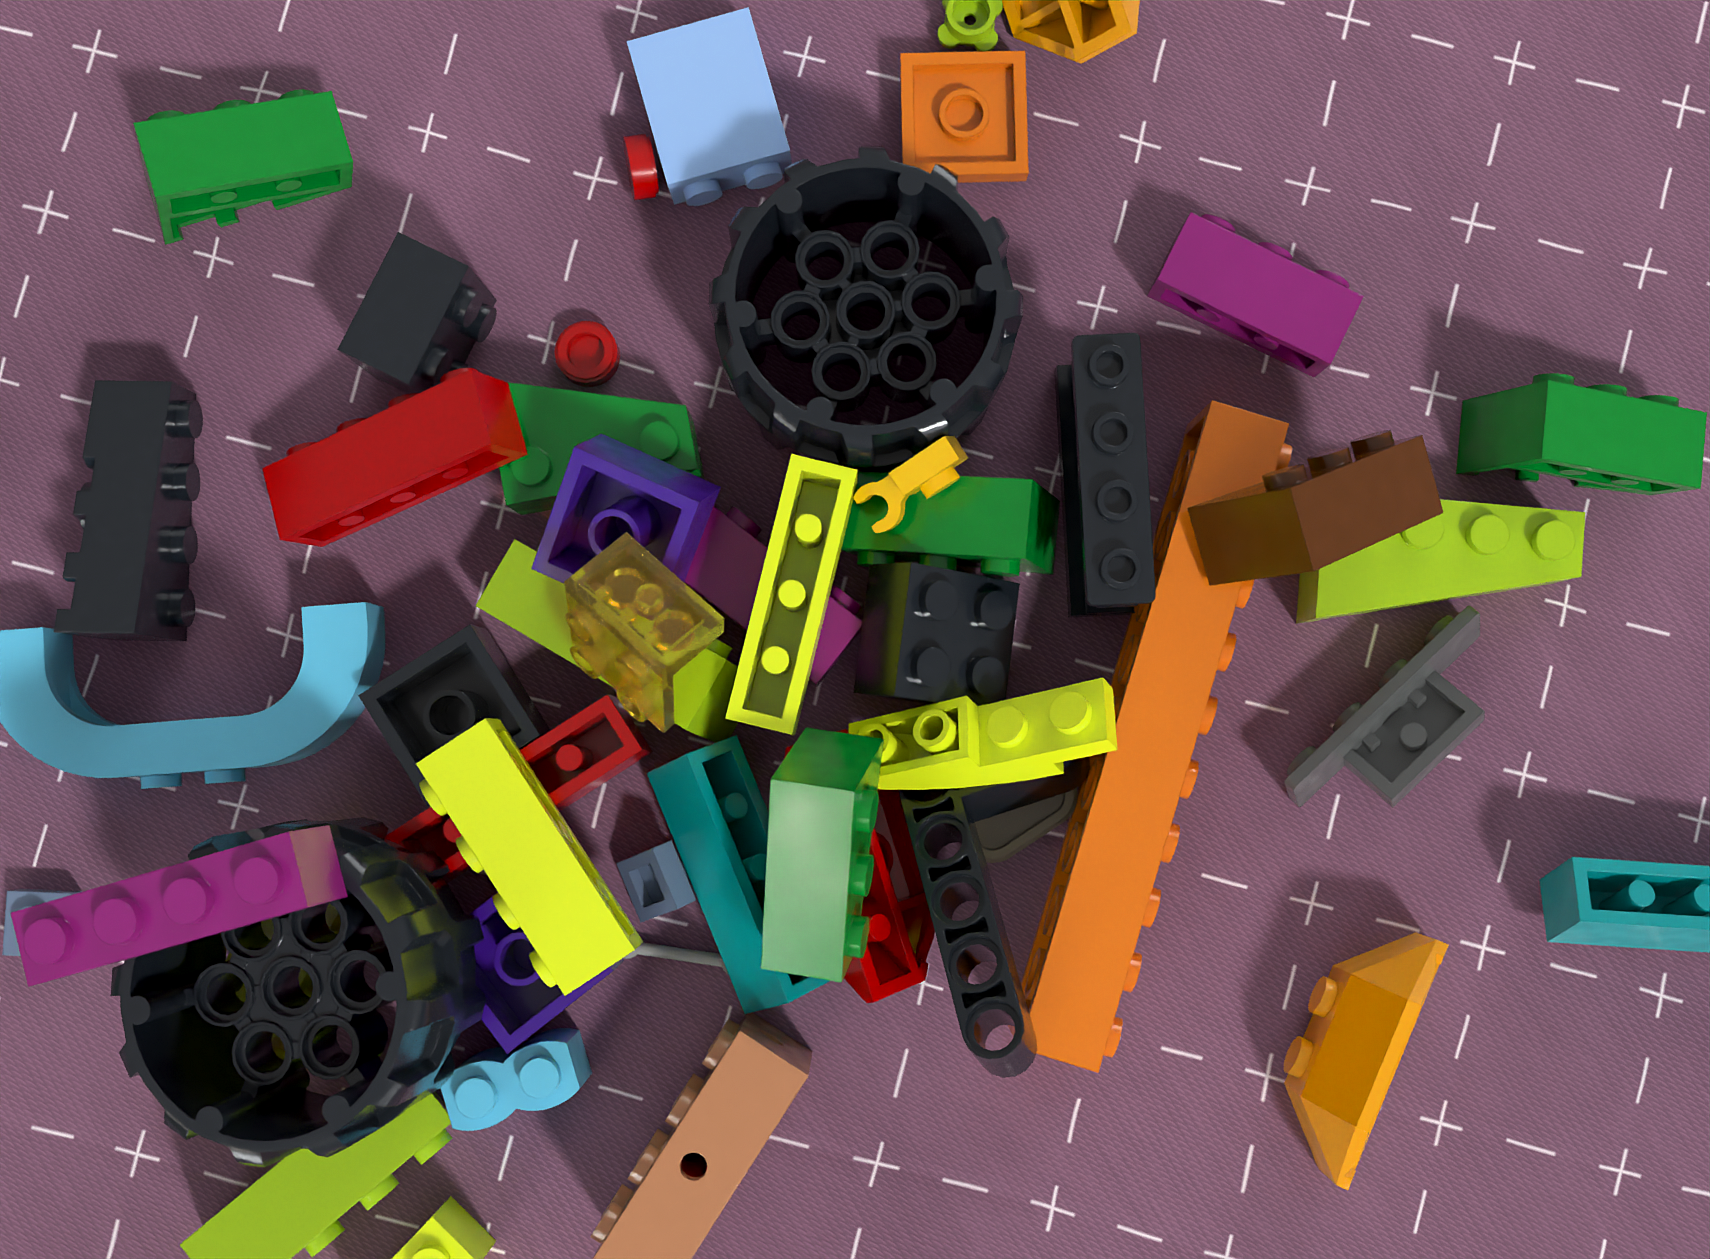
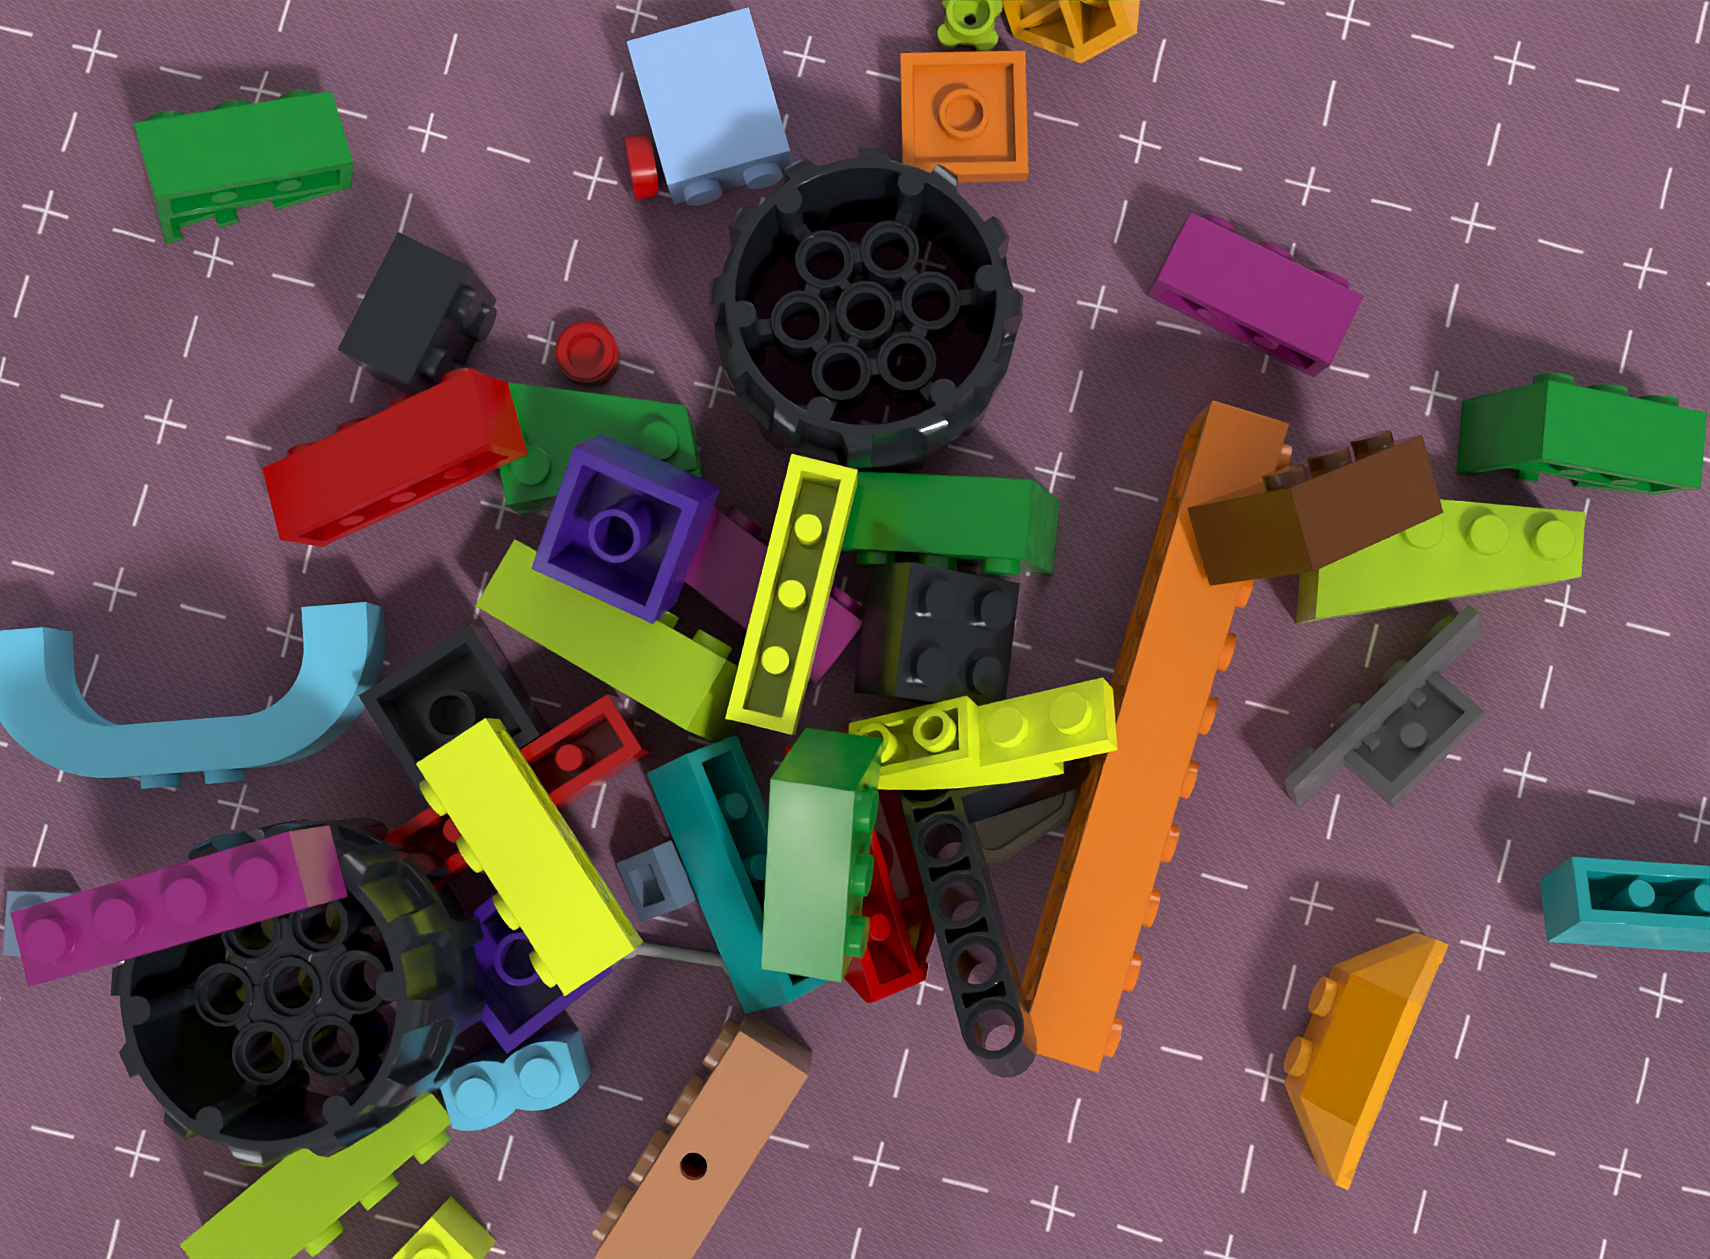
black wedge [54,380,203,641] -> none
clear yellow bracket [564,532,724,733] -> none
yellow plate [853,436,968,533] -> none
black fence [1054,333,1156,618] -> none

